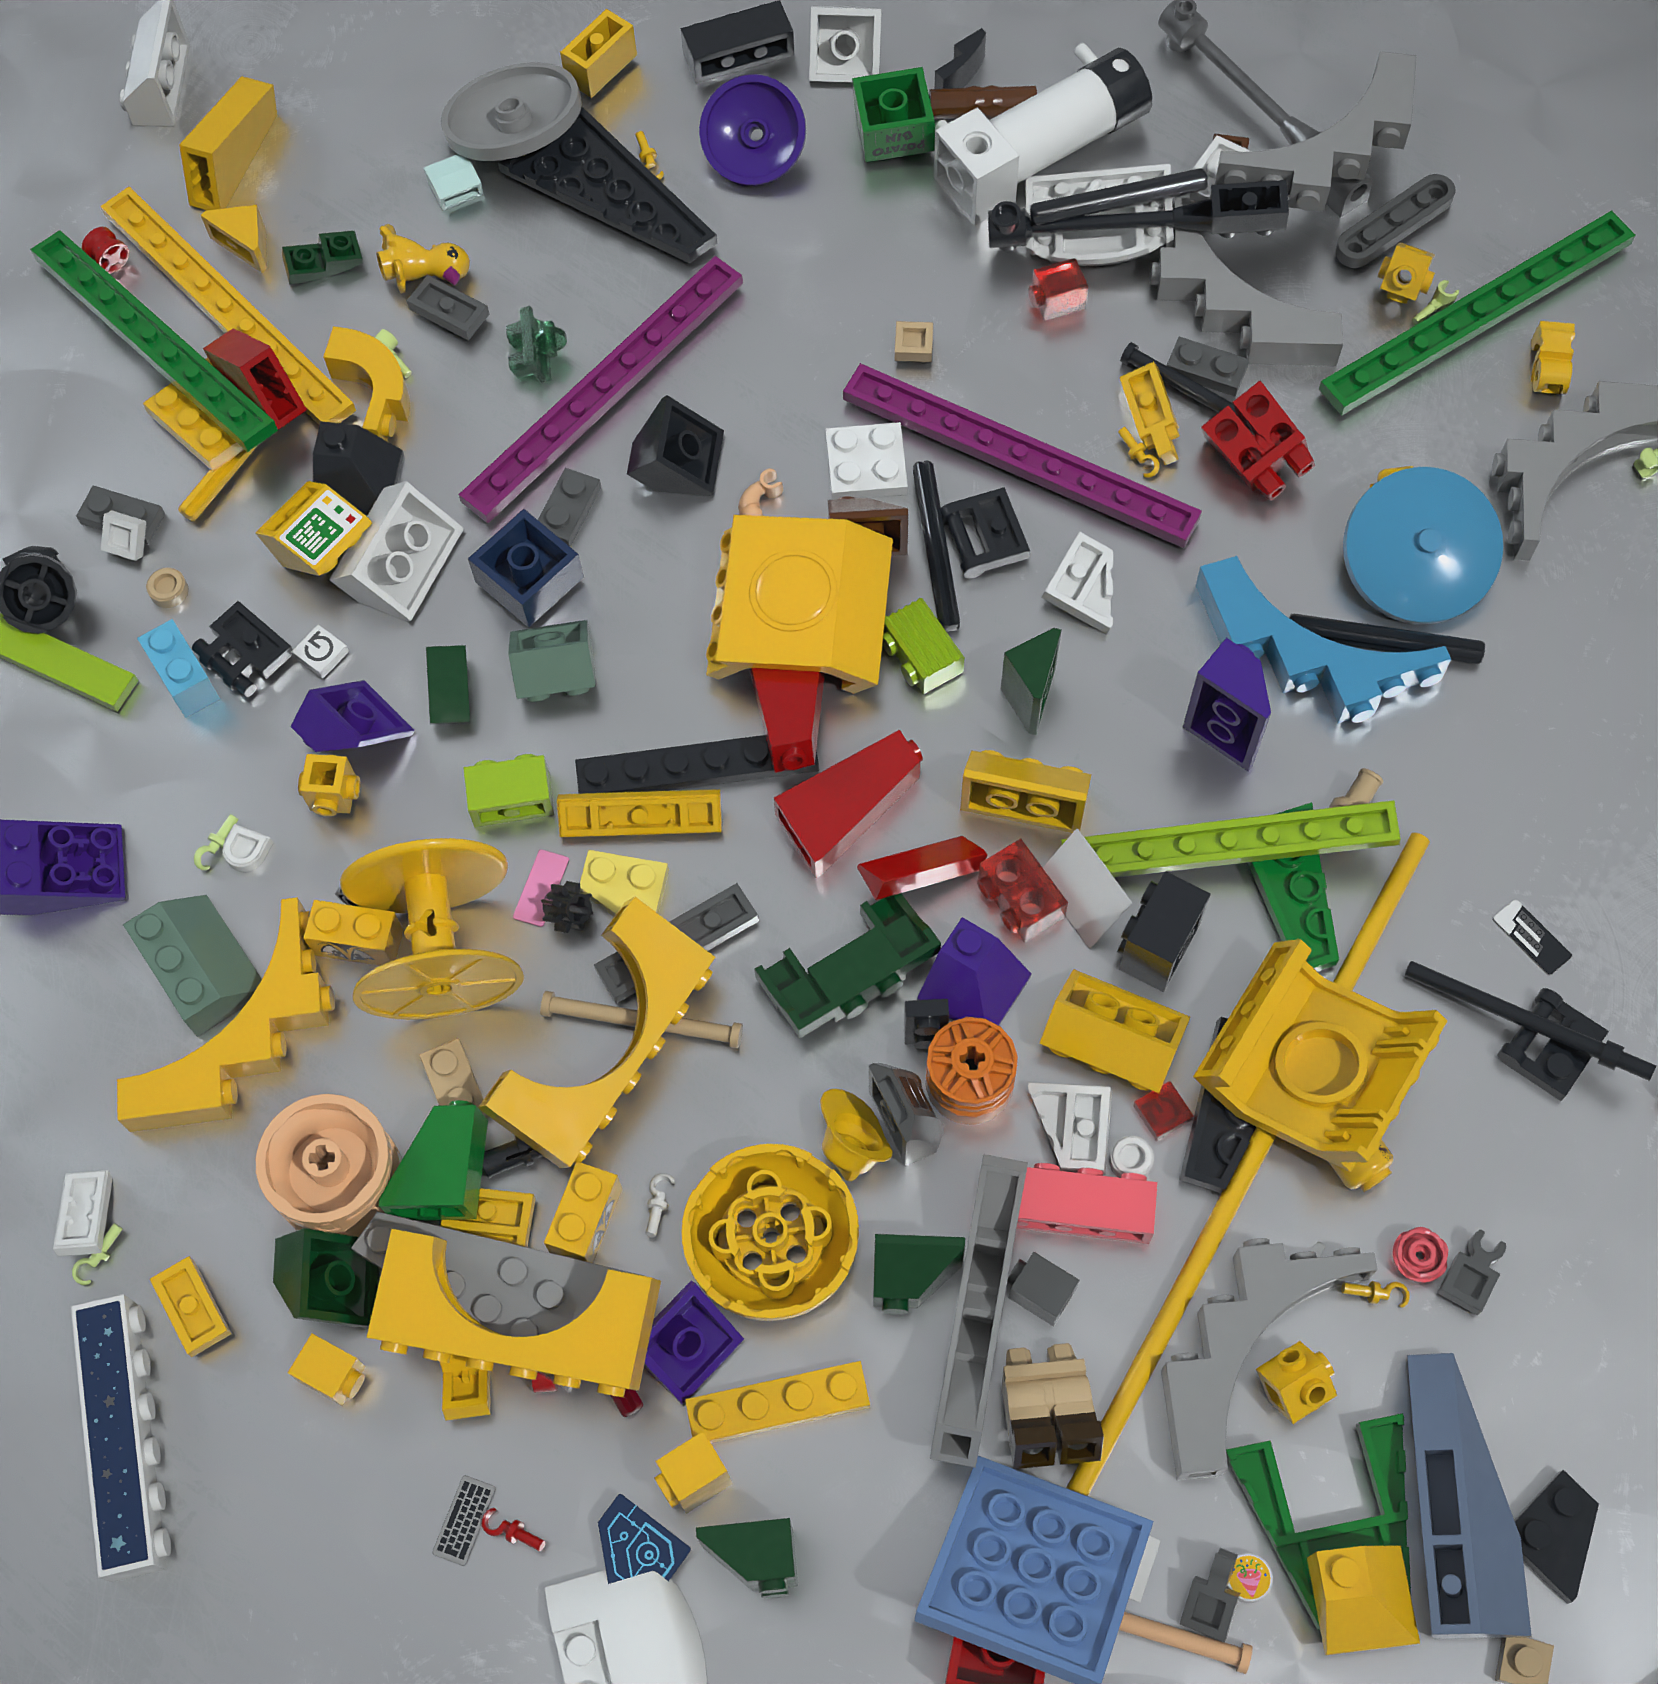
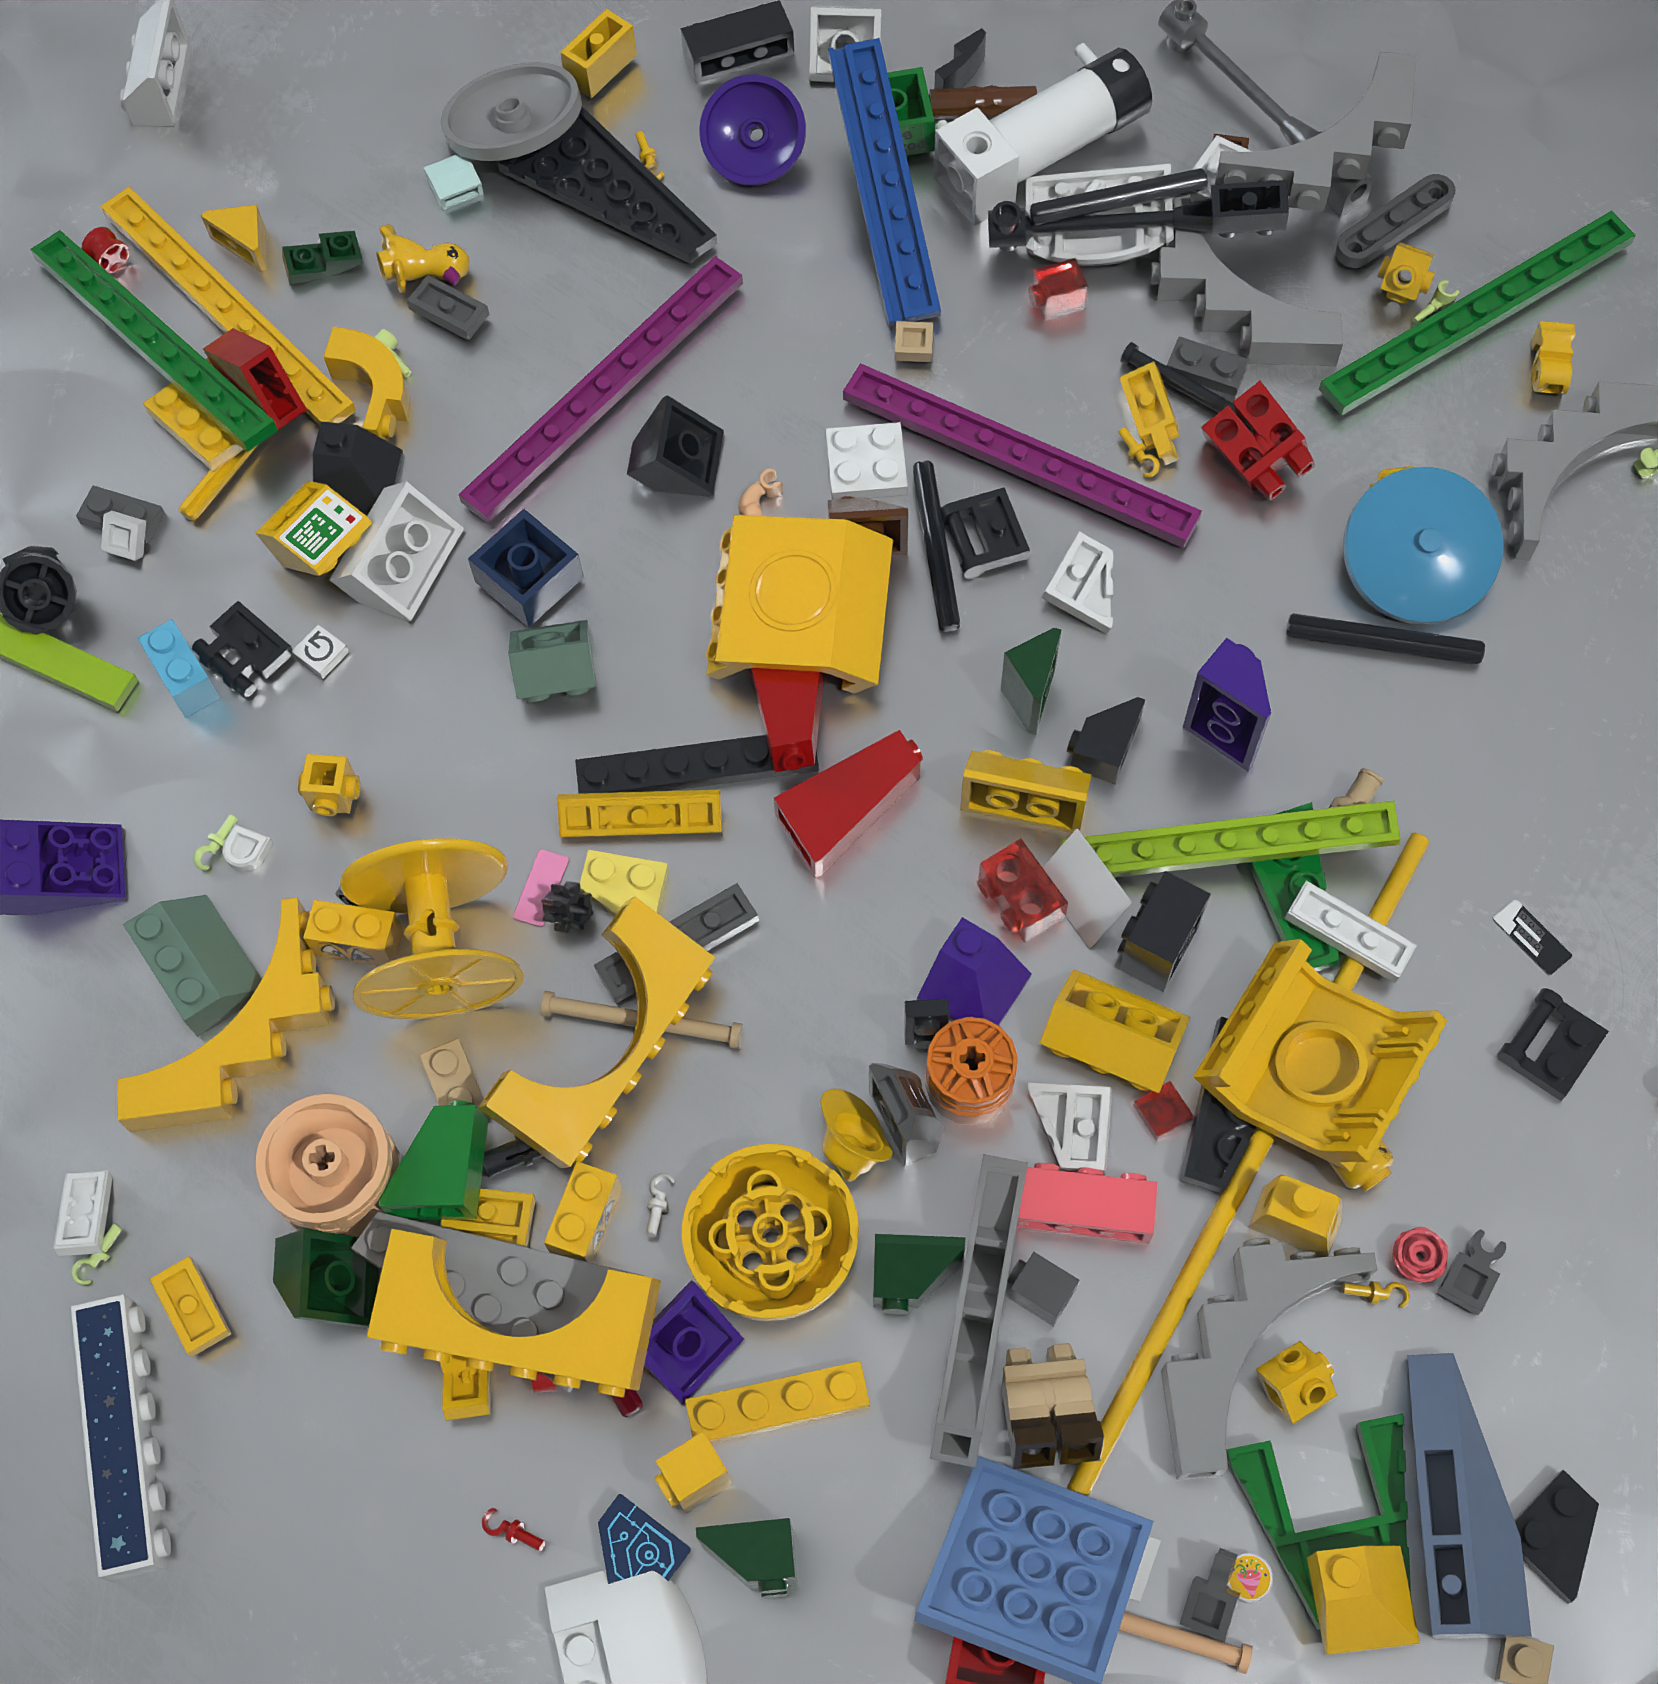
tan tile [146,568,189,608] -> none
yellow slope [179,76,277,210] -> none
yellow brick [287,1333,366,1406] -> none
dark purple slope [290,680,415,752] -> none
dark green slope [426,645,470,725] -> none
sticker [432,1475,496,1566] -> none
lime brick [463,754,554,827] -> none
clear green hips [506,305,567,383] -> none
dark grey plate [538,467,601,547] -> none
dark green bracket [754,893,941,1039] -> none
red slope [857,836,988,900] -> none
lime brick [882,598,965,694] -> none
white tile [1109,1136,1154,1178] -> none
dark azure arch [1195,556,1451,724] -> none
black bar [1405,961,1657,1081] -> none
none -> blue plate [828,38,941,327]
none -> black slope [1066,697,1146,785]
none -> yellow torso [1248,1174,1342,1257]
none -> white tile [1284,881,1417,983]

